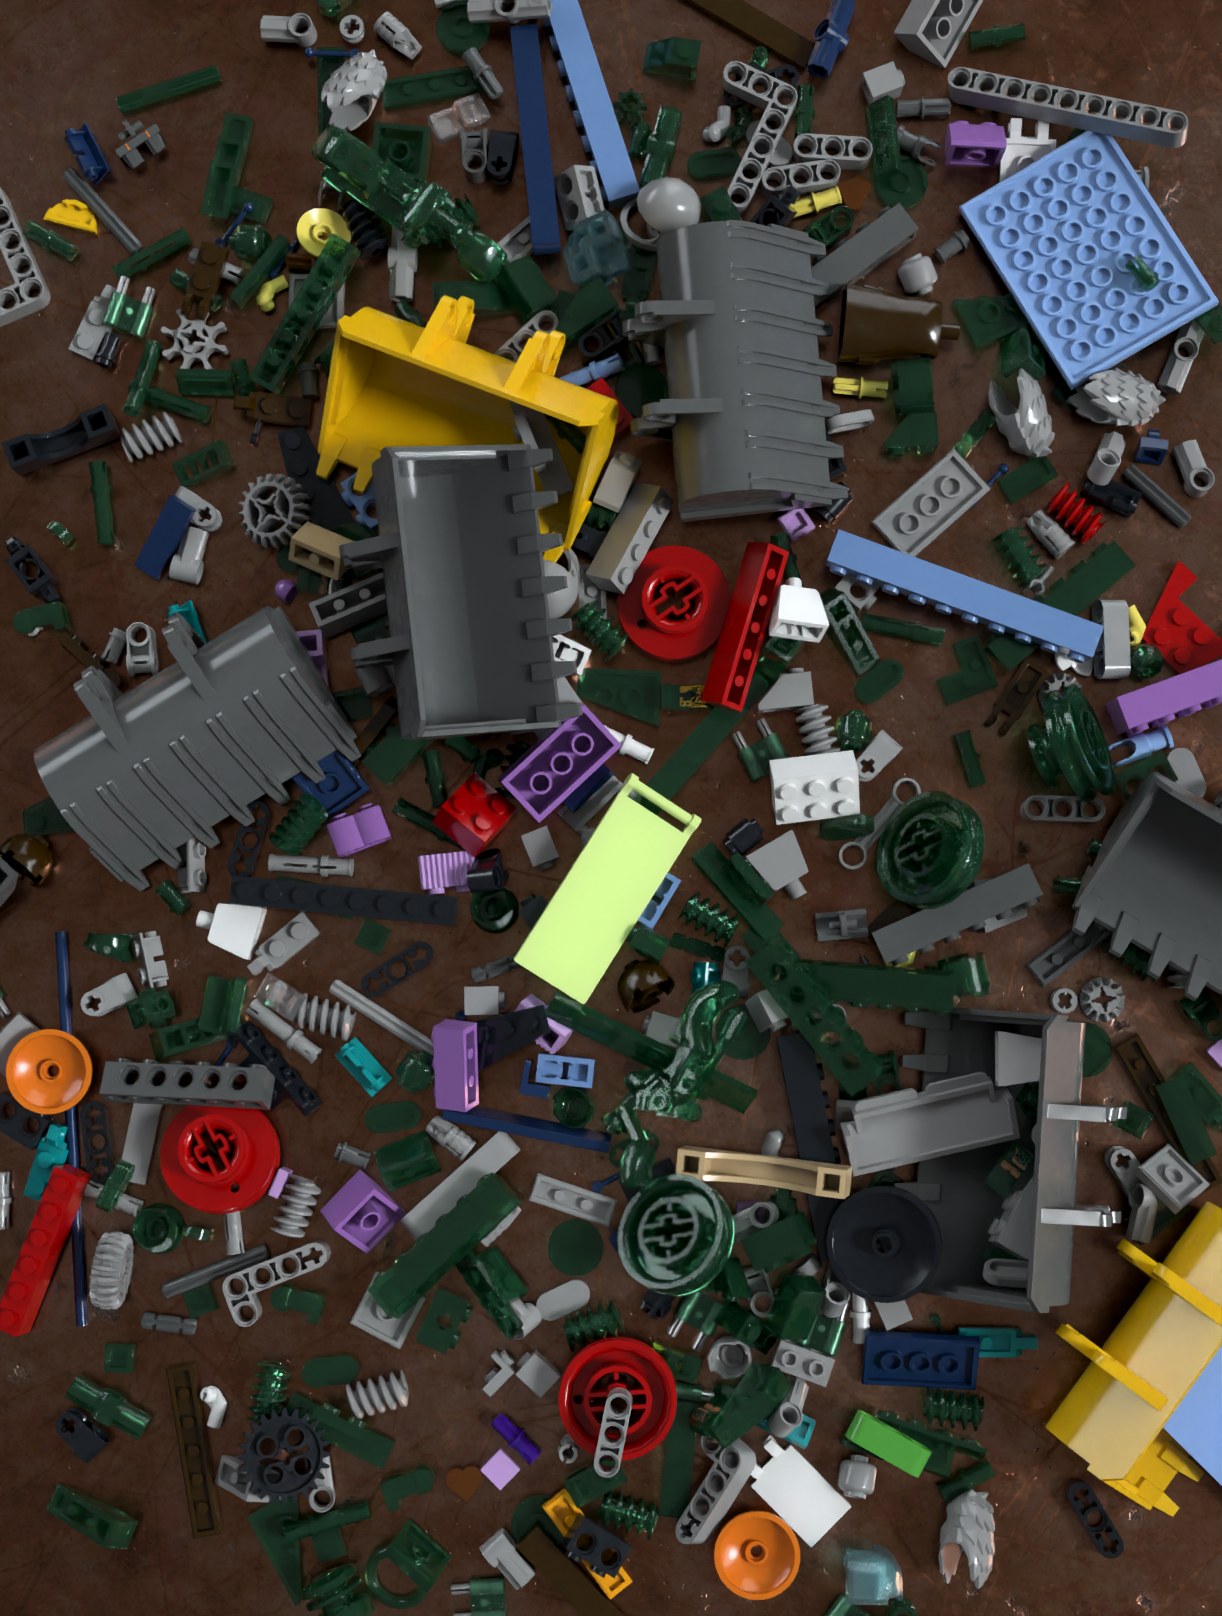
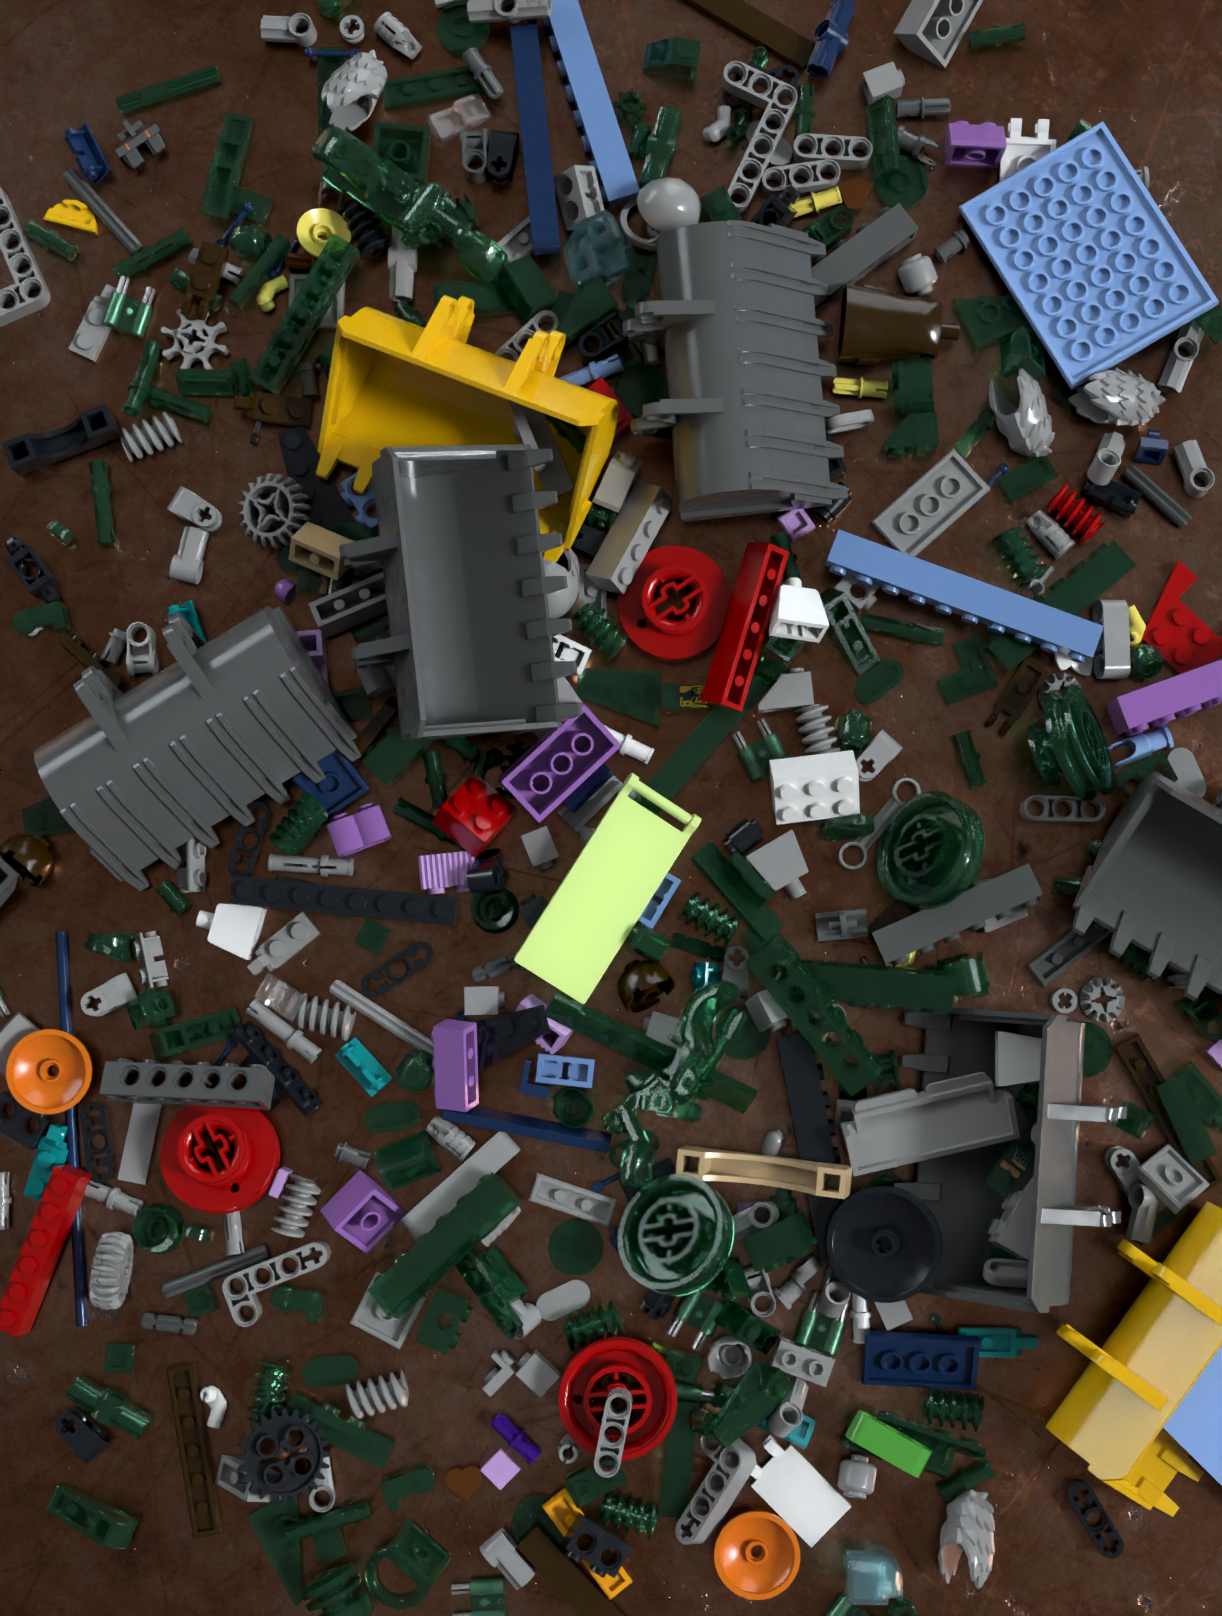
black pin [95,332,123,369] -> none
clear green beam [96,1159,135,1213] -> none
dark blue tile [134,495,197,580] -> none
clear green slope [172,440,236,488] -> none
clear green panel [197,975,247,1037] -> none
clear green tile [687,148,741,181] -> none
clear green brick [765,1275,827,1340] -> none
light grey beam [947,67,1188,148] -> none
pin [1125,255,1160,292] -> none

